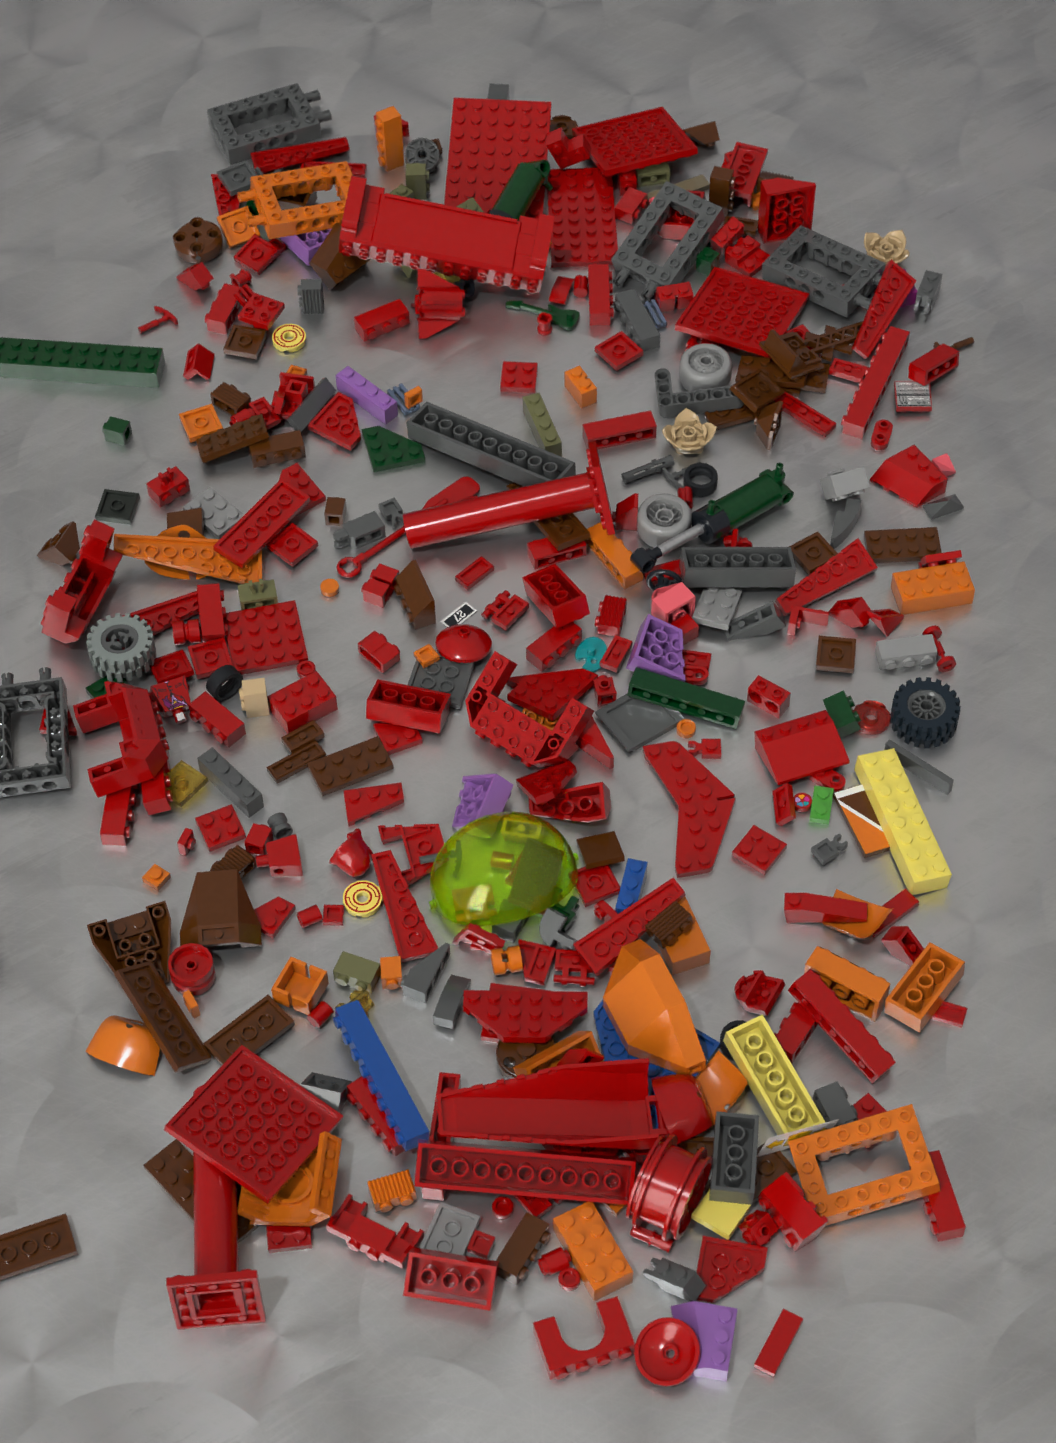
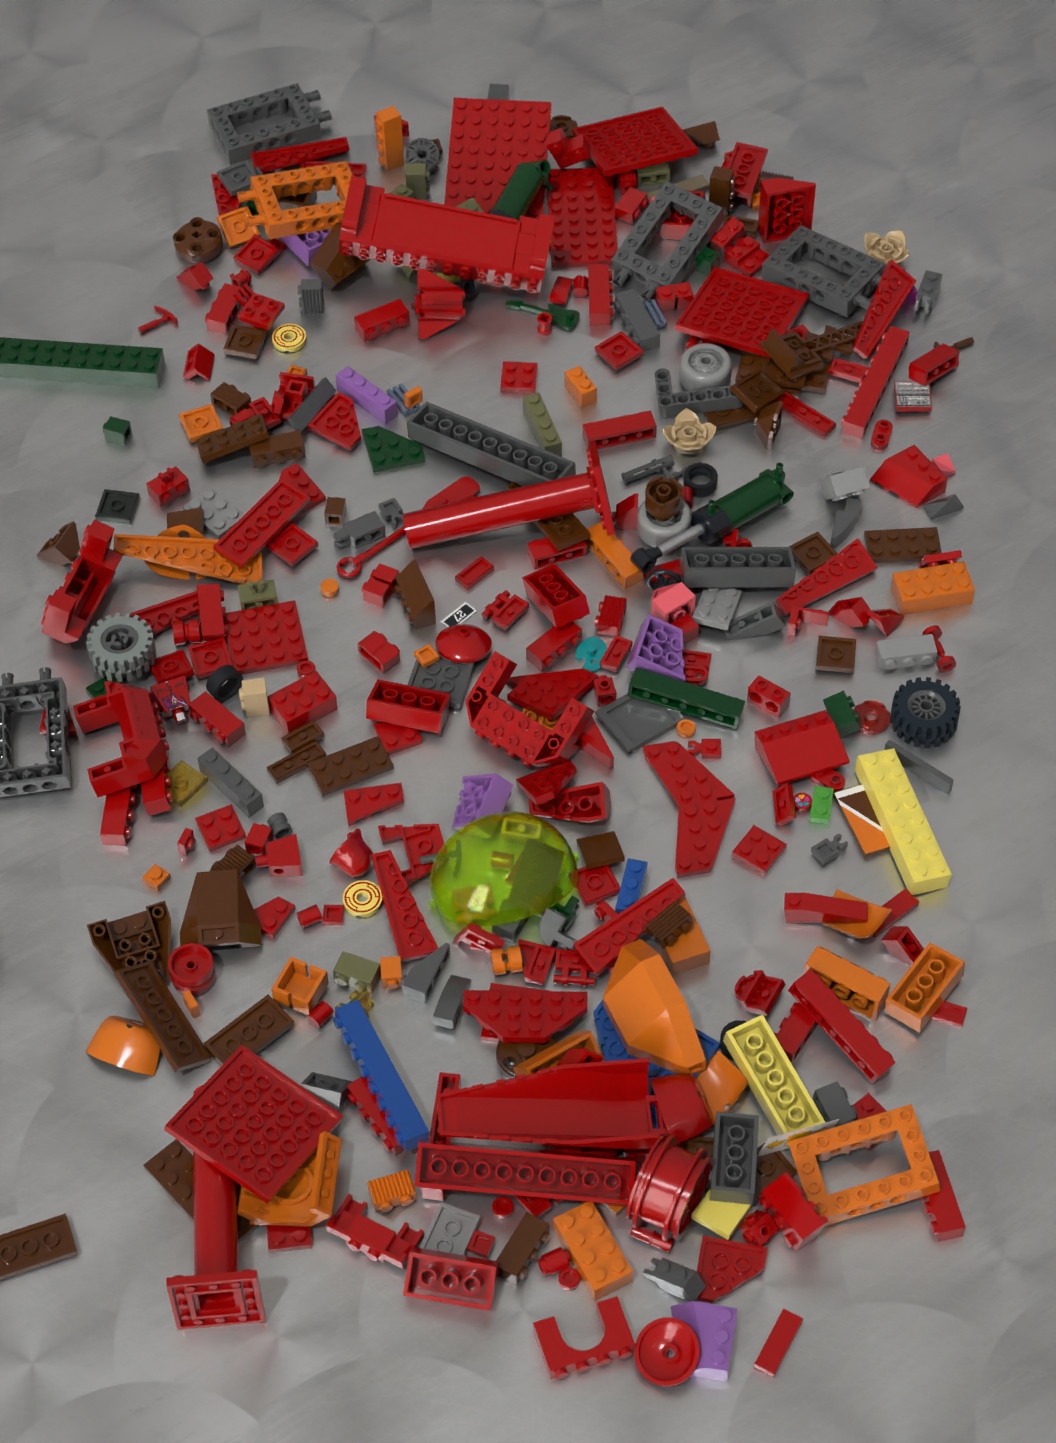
none -> reddish brown brick [645,476,682,520]

